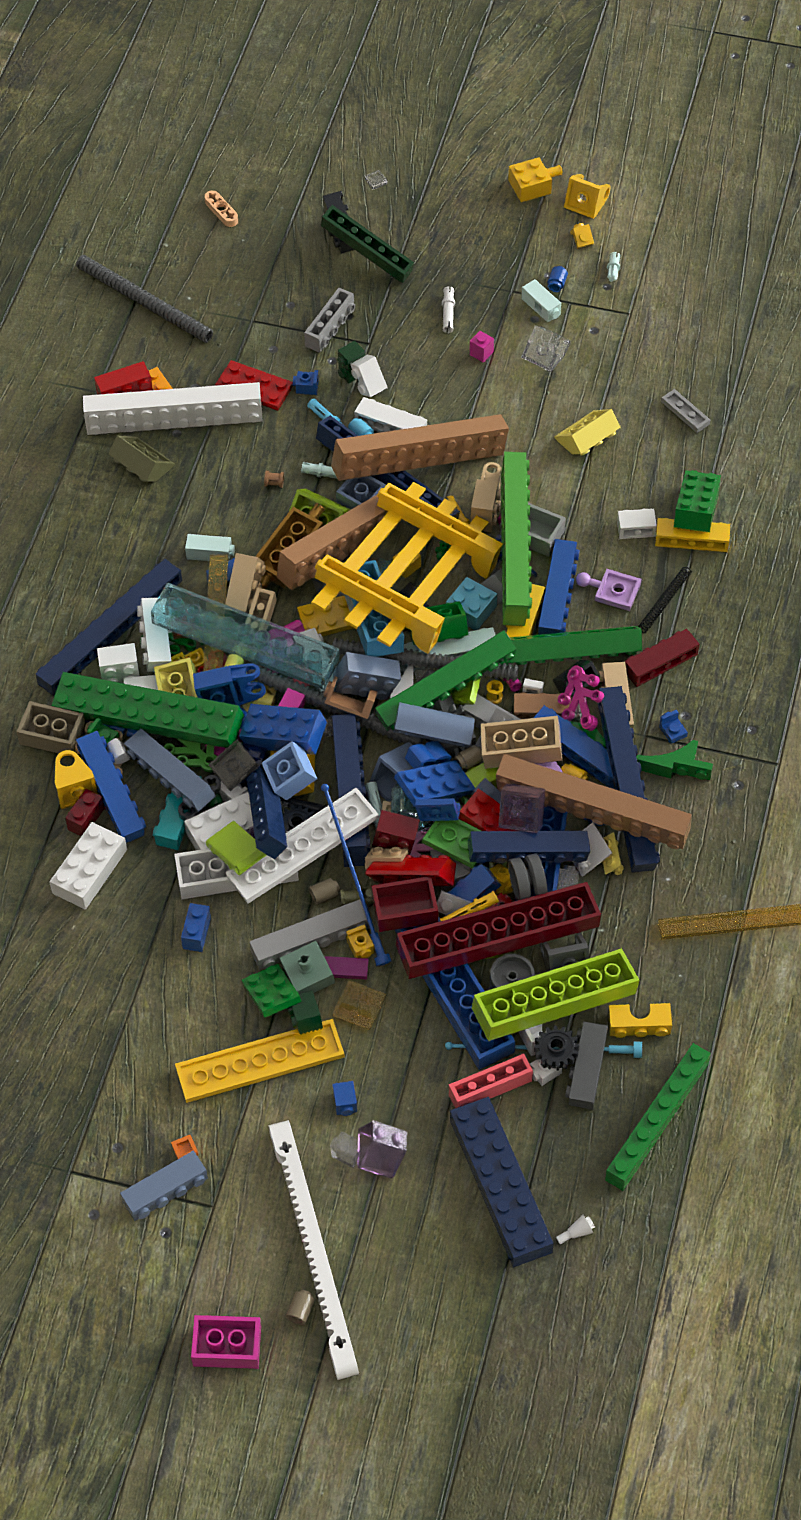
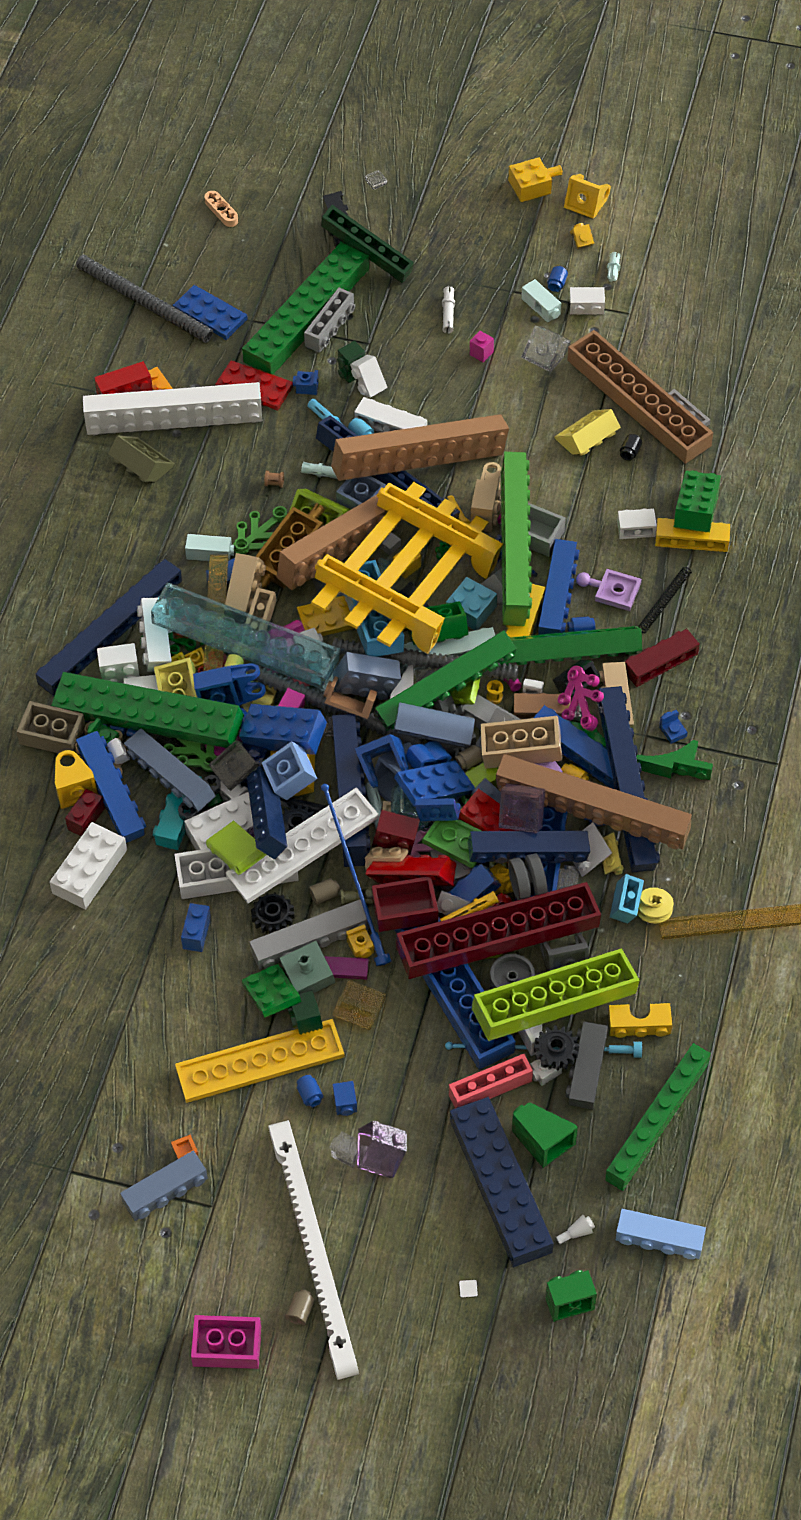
none -> blue plate [173,285,248,340]
none -> bright green plant [233,506,287,554]
none -> green brick [242,242,369,375]
none -> black gear [251,892,295,934]
none -> blue brick [297,1075,323,1107]
none -> blue hose [355,734,410,788]
none -> light grey piece [379,532,401,555]
none -> white sticker [459,1280,478,1297]
none -> green slope [512,1102,578,1168]
none -> green brick [545,1270,597,1322]
none -> medium nougat brick [567,330,713,464]
none -> blue brick [567,616,595,632]
none -> white brick [569,287,605,315]
none -> medium azure brick [610,874,644,924]
none -> light blue brick [615,1209,706,1259]
none -> black brick [620,434,642,461]
none -> light yellow piece [638,888,674,924]

